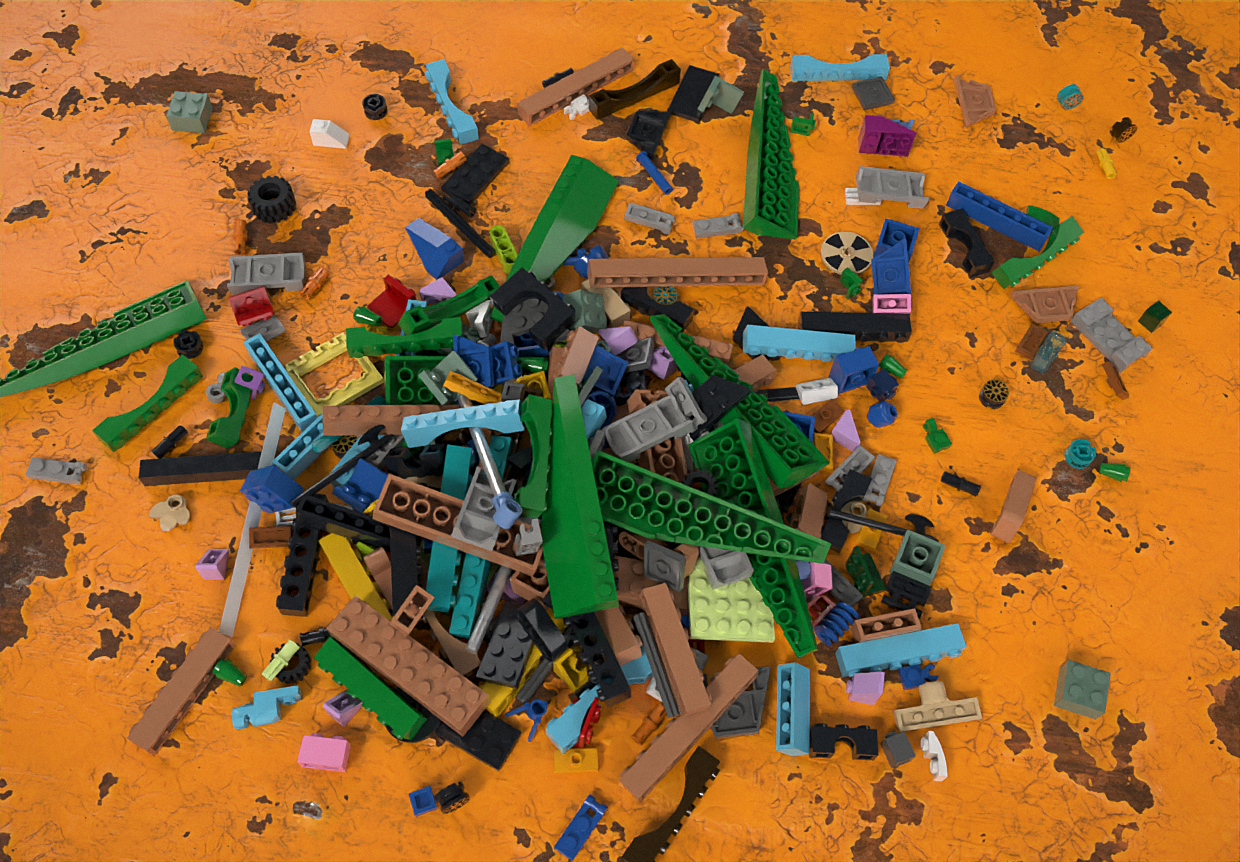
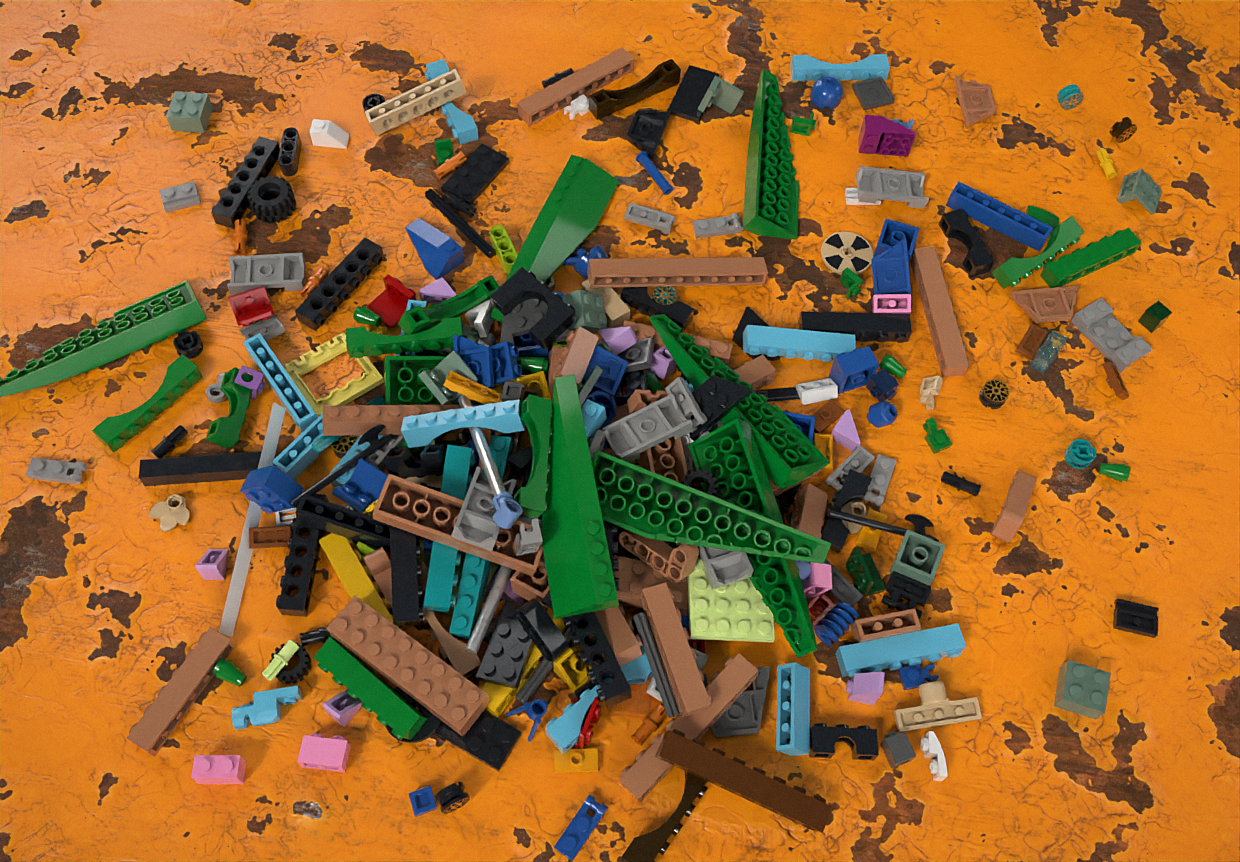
nougat brick [389,585,434,636] -> none
dark grey plate [644,540,685,592] -> none
none -> light grey plate [159,181,201,213]
none -> bright pink brick [191,755,246,784]
none -> black brick [211,136,280,229]
none -> black beam [278,127,302,177]
none -> black brick [295,237,384,331]
none -> tan brick [365,68,467,136]
none -> green cone [645,370,665,394]
none -> reddish brown brick [655,729,832,833]
none -> blue cylinder [810,76,843,109]
none -> nougat brick [910,246,970,377]
none -> tan plate [919,376,943,410]
none -> green brick [1040,228,1142,288]
none -> black plate [1113,598,1159,638]
none -> sand green bracket [1117,169,1162,214]

